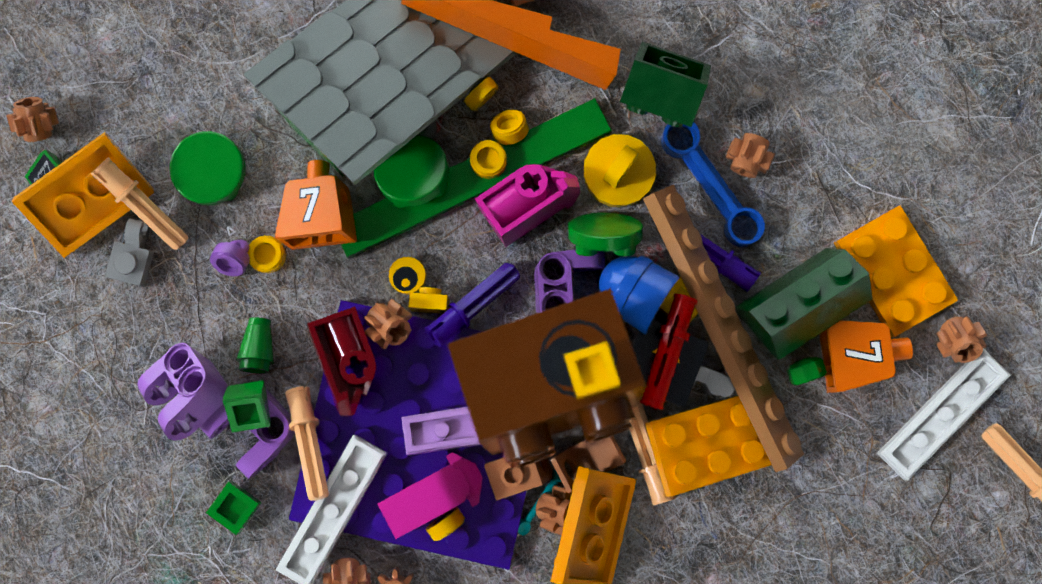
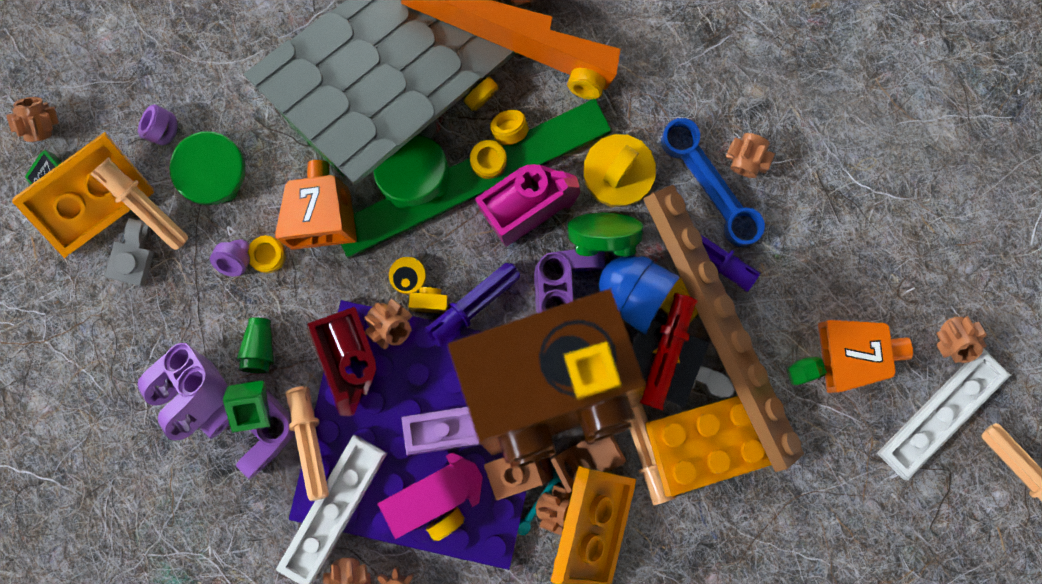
green plate [206,481,262,535] -> none
dark green brick [620,41,711,127] -> none
dark green slope [735,248,873,360] -> none
light orange plate [834,205,958,338] -> none
none -> medium lavender tile [138,104,178,145]
none -> yellow tile [567,68,606,100]

